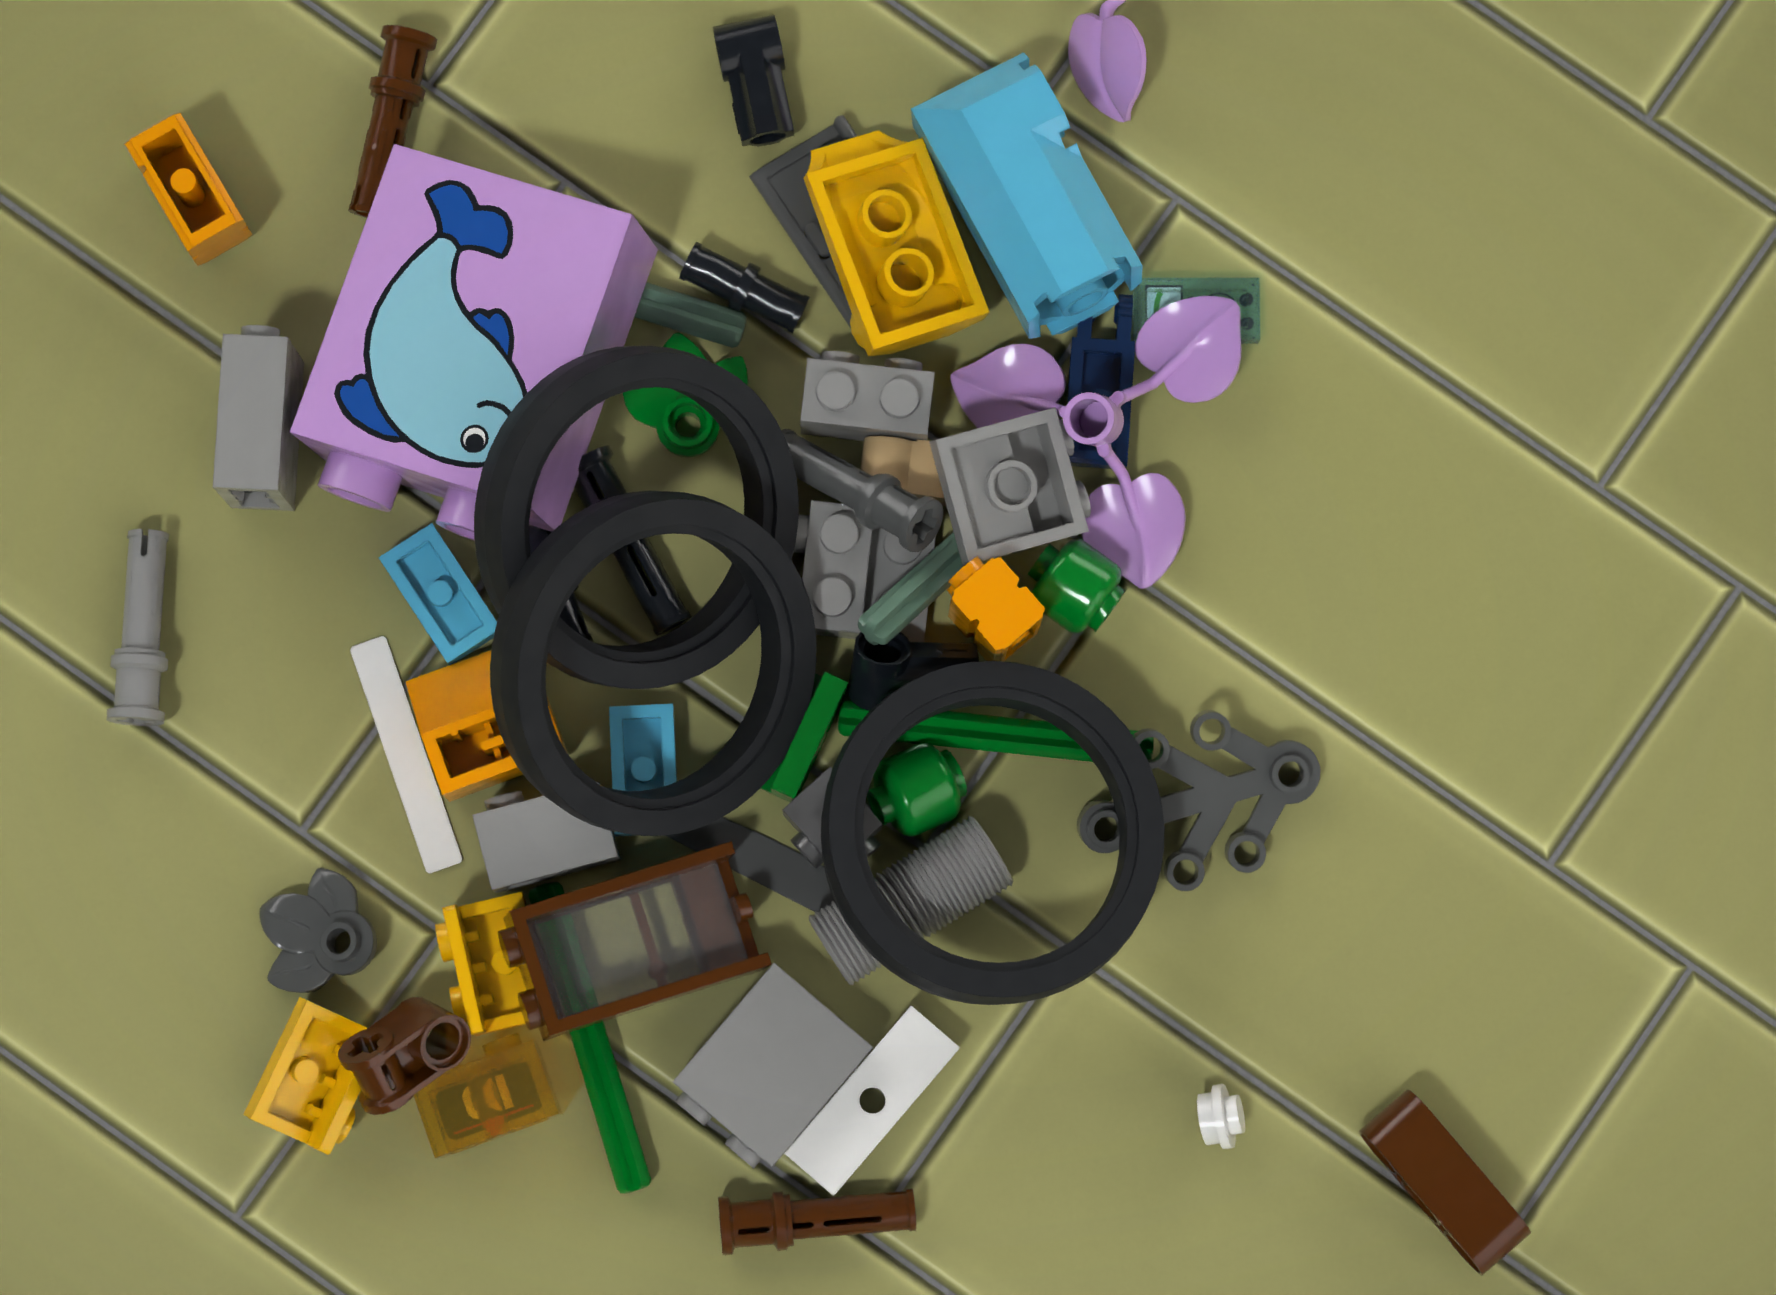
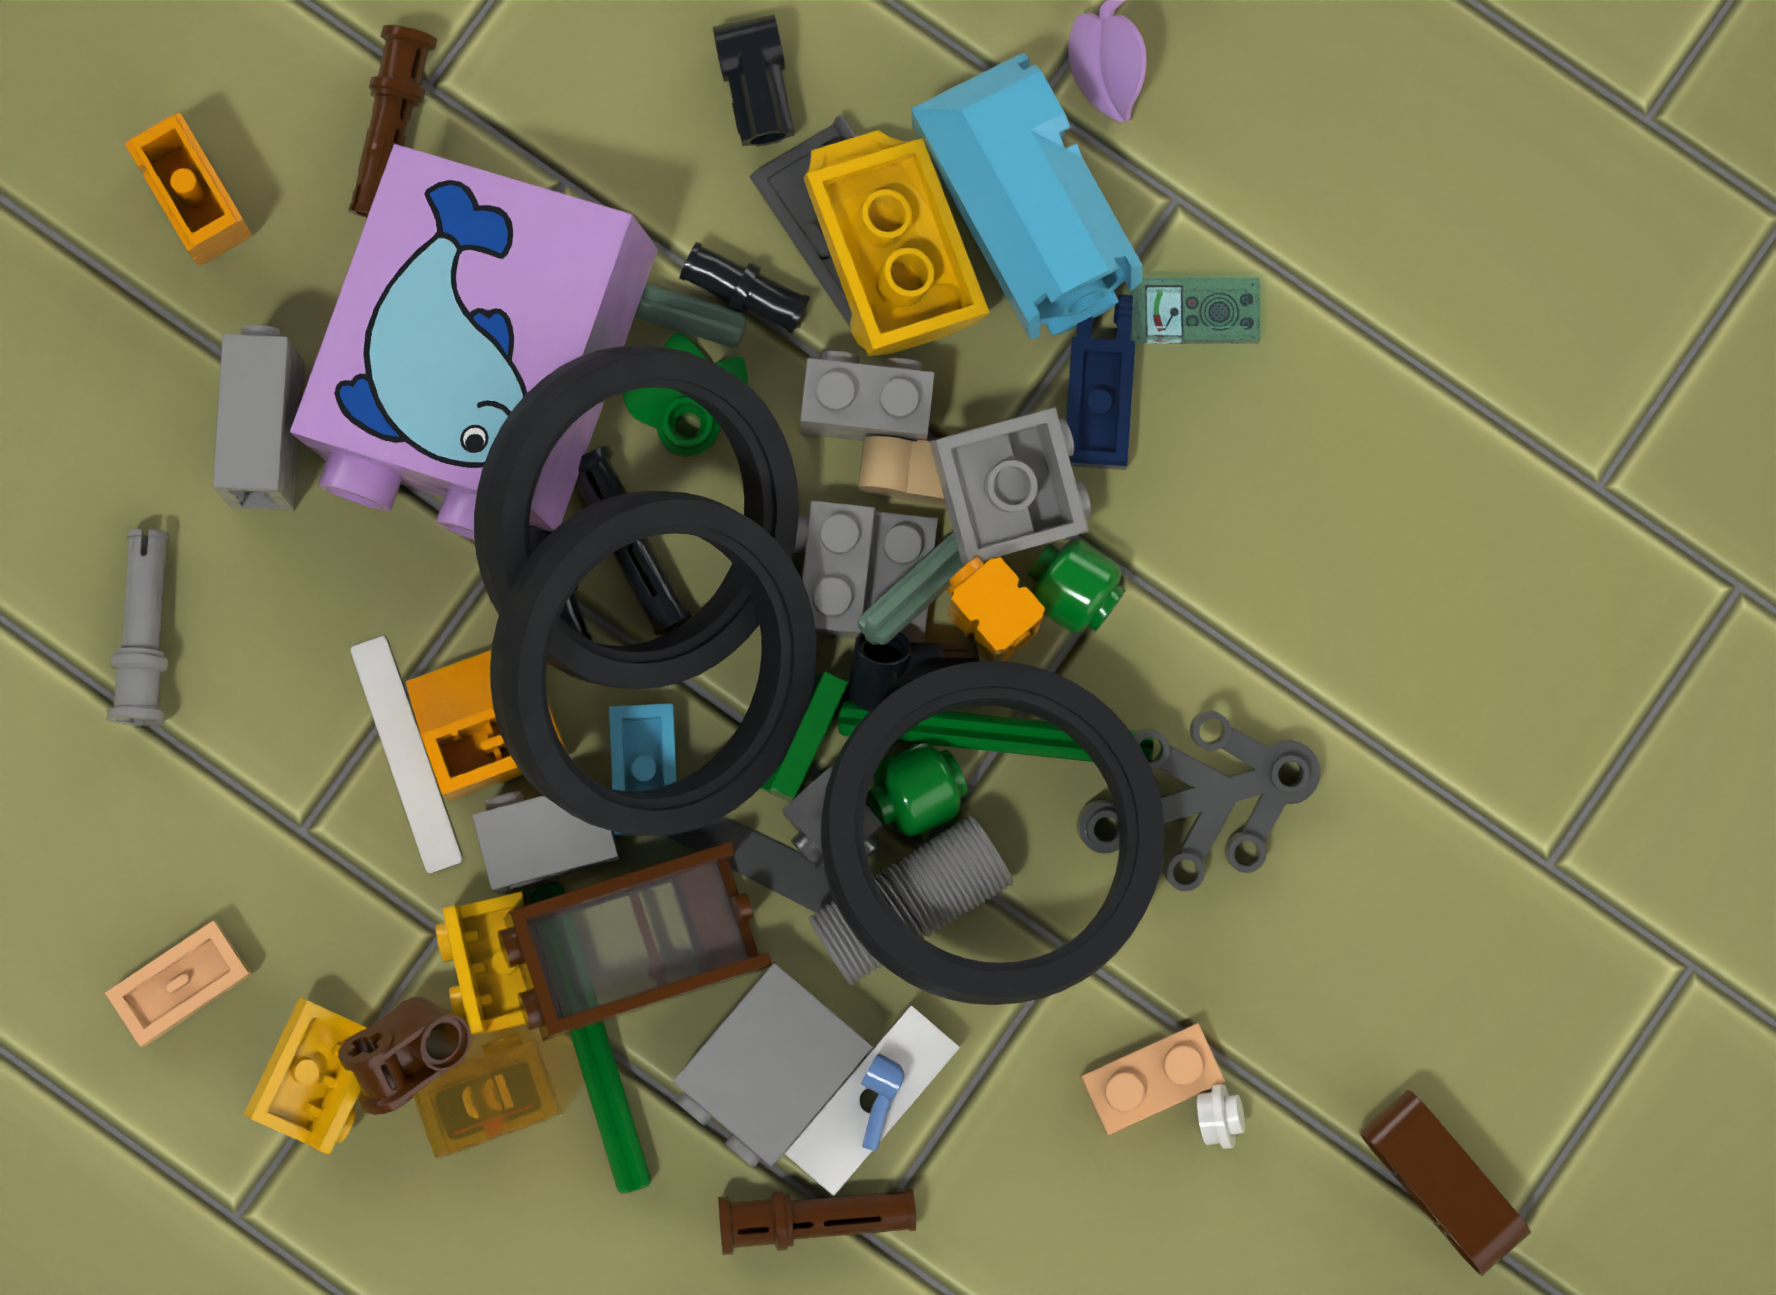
dark grey plate [259,868,377,993] -> none
medium azure plate [378,523,497,665] -> none
dark grey pin [781,429,943,552] -> none
lavender plant [950,296,1242,589] -> none
none -> light nougat plate [105,920,252,1048]
none -> medium blue hand [861,1054,904,1151]
none -> light nougat plate [1080,1023,1225,1136]

